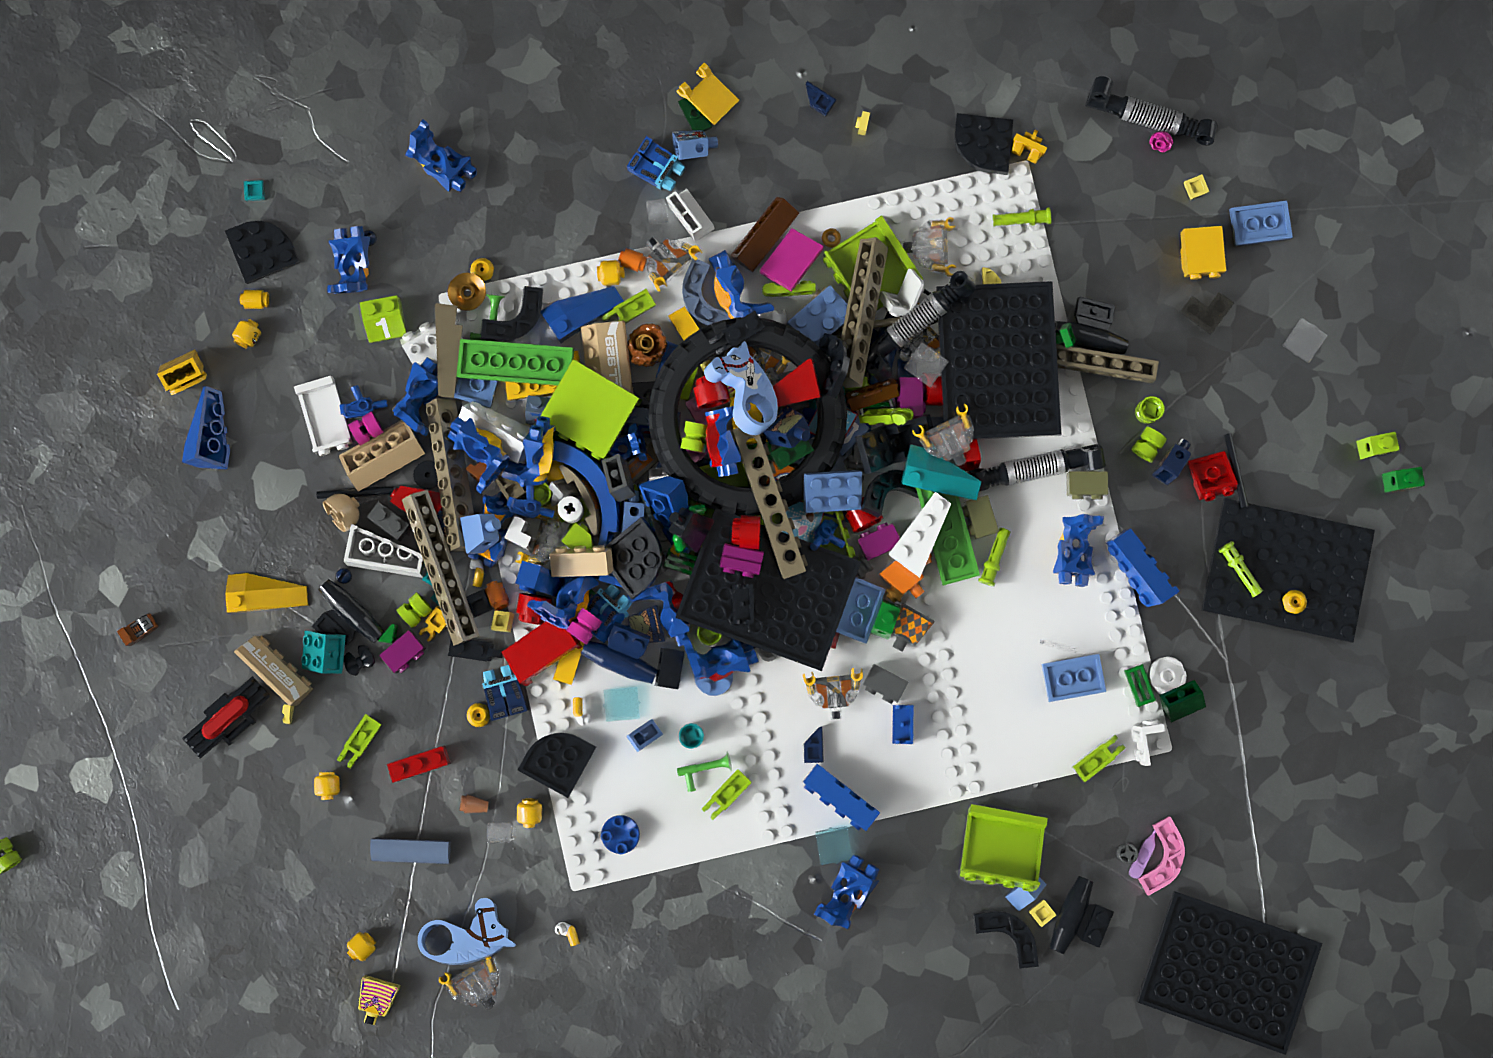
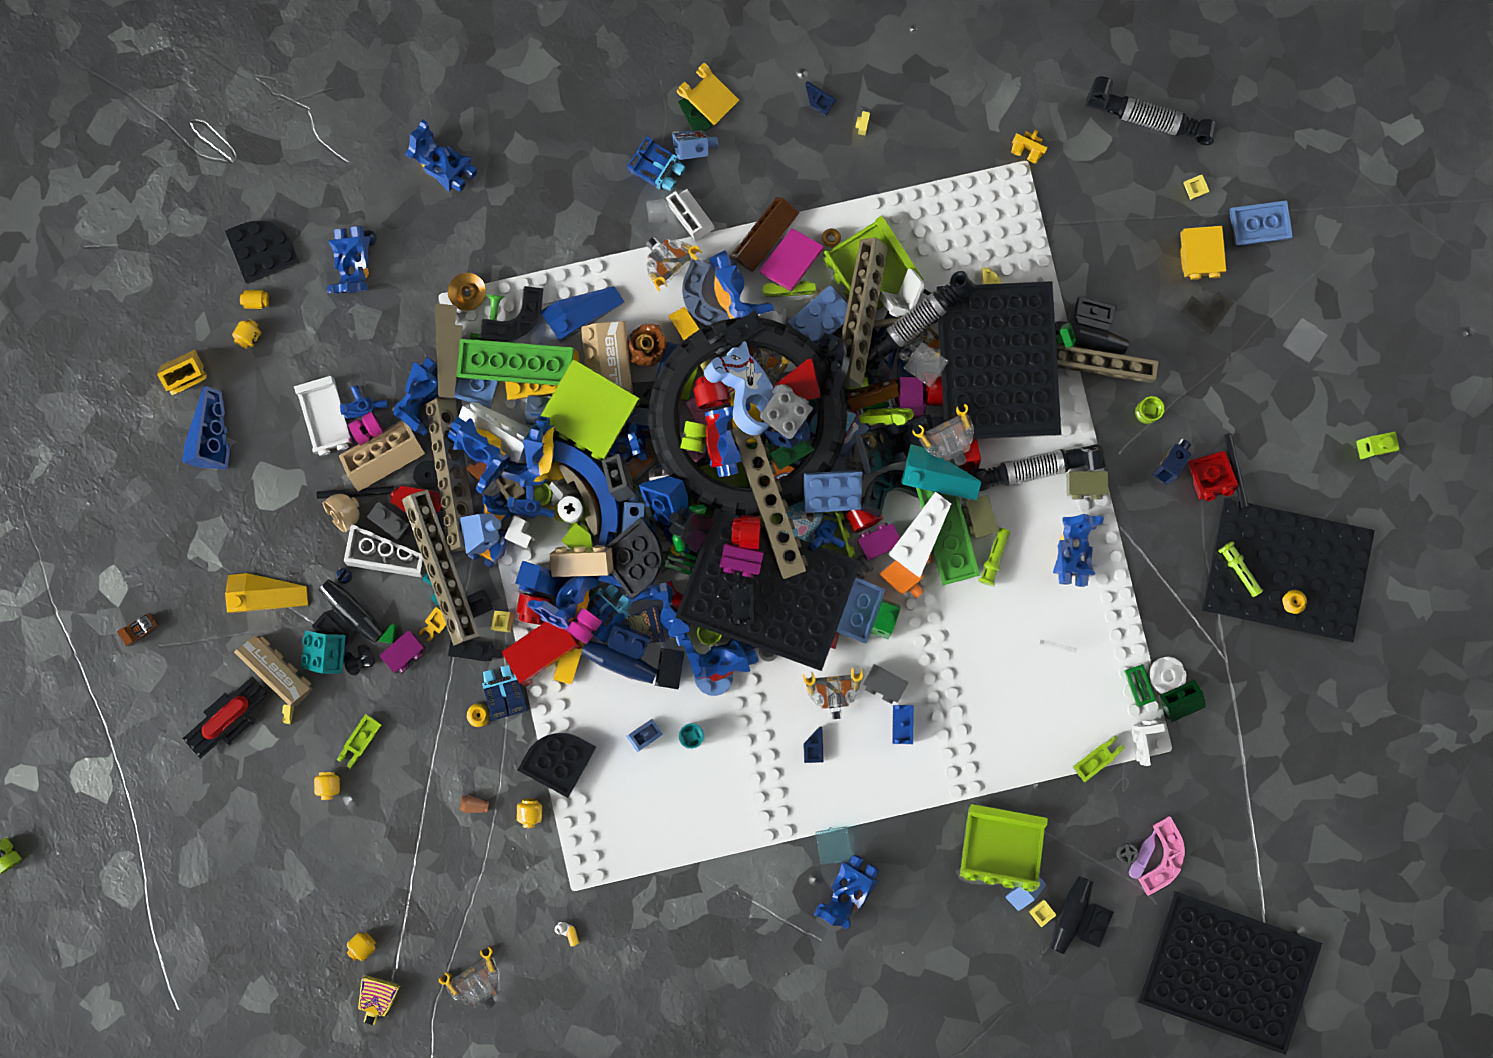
teal tile [244,180,265,201] -> none
lime slope [359,295,407,343] -> none
sand blue brick [370,838,451,864] -> none
red brick [387,746,451,783] -> none
lime wheel [396,592,433,628] -> none
white bracket [400,322,437,365] -> none
light blue animal [418,898,516,965] -> none
yellow plate [470,258,494,282] -> none
yellow arm [470,559,484,587] -> none
orange brick [484,581,509,611] -> none
clear brick [487,822,516,843] -> none
clear torso [516,515,563,566] -> none
arm [573,697,590,726] -> none
yellow head [597,260,625,286] -> none
lime hinge [601,289,656,324] -> none
blue dish [601,815,640,854] -> none
clear light blue piece [603,687,641,722] -> none
orange brick [618,248,648,272] -> none
bright green piece [677,751,732,792] -> none
lime hinge [702,769,752,820] -> none
blue wedge [802,763,880,831] -> none
pearl gold plate [885,586,904,603] -> none
torso [892,603,935,652] -> none
clear torso [903,217,956,277] -> none
black plate [954,113,1013,175] -> none
black plate [973,911,1039,969] -> none
lime pin [992,207,1051,227] -> none
medium blue plate [1041,654,1106,702] -> none
blue wedge [1106,528,1180,607] -> none
lime wheel [1131,427,1167,463] -> none
dark pink plate [1149,131,1173,153] -> none
green torso [1382,467,1425,493] -> none
none -> light grey bracket [760,384,813,439]

